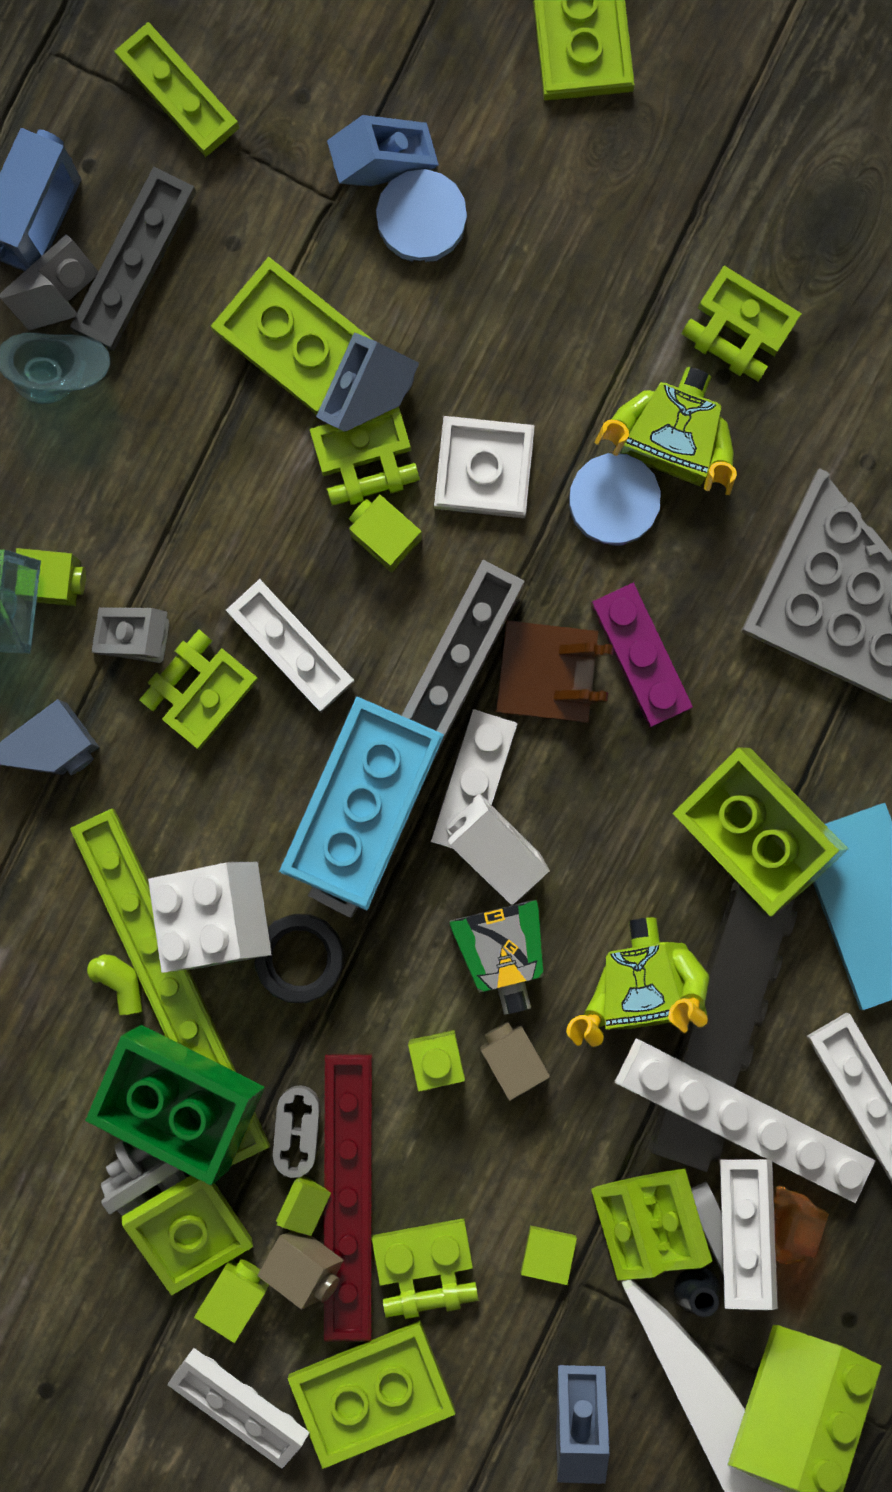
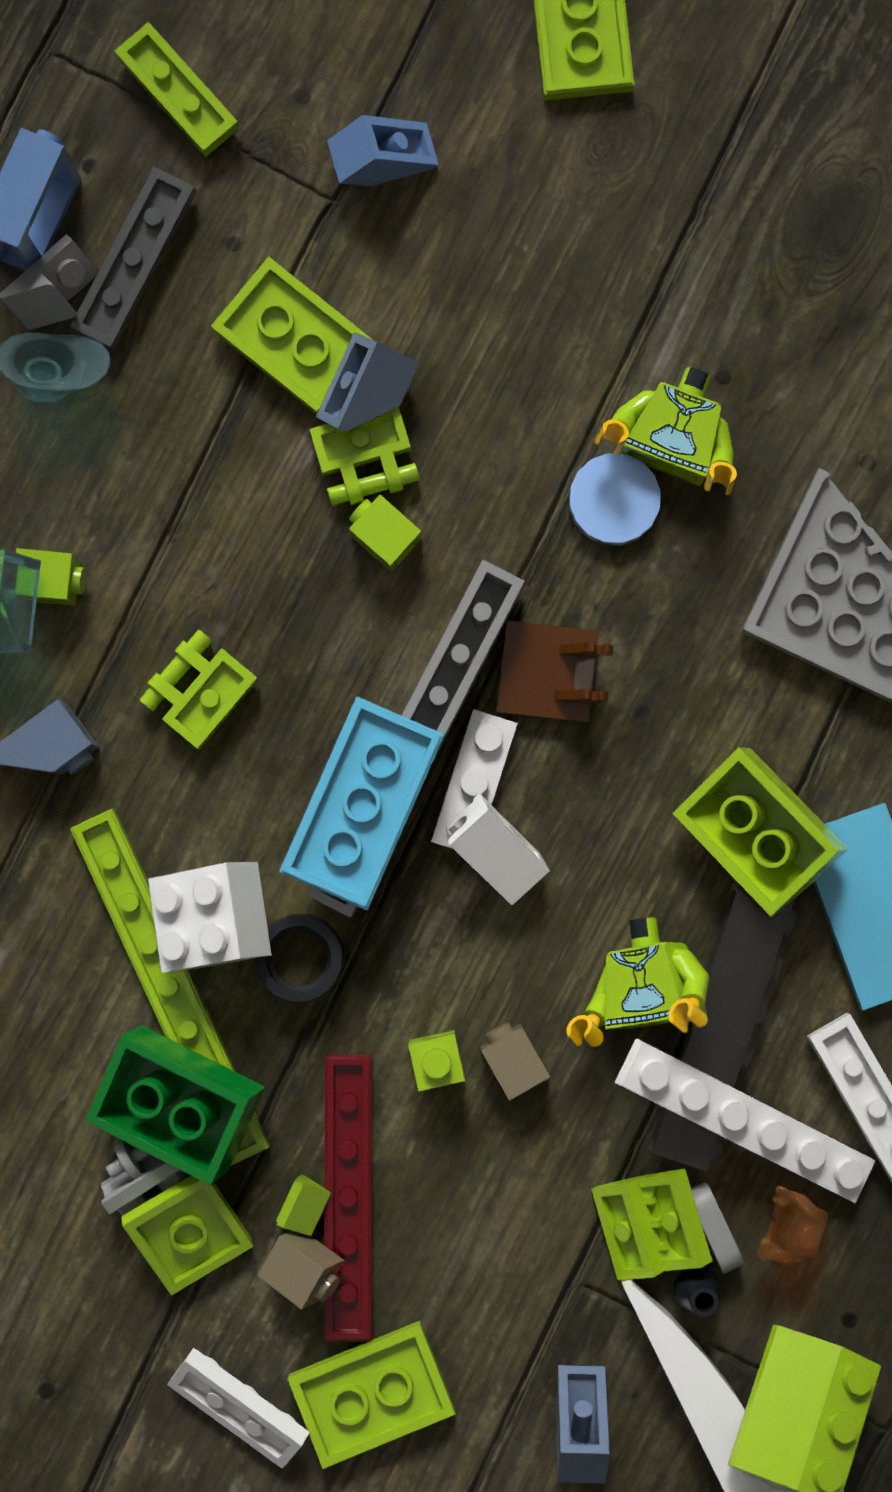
lime arm [87,954,143,1015] -> none
light grey slope [91,608,169,663] -> none
lime brick [194,1259,269,1343] -> none
white plate [226,579,355,713] -> none
light grey beam [273,1085,321,1178] -> none
lime plate [372,1218,479,1319] -> none
light blue tile [376,169,467,262] -> none
white tile [434,416,535,518] -> none
torso [449,899,543,1014] -> none
lime tile [520,1225,577,1285] -> none
magenta plate [591,582,693,728] -> none
lime plate [681,266,802,382] -> none
white plate [720,1160,778,1310] -> none

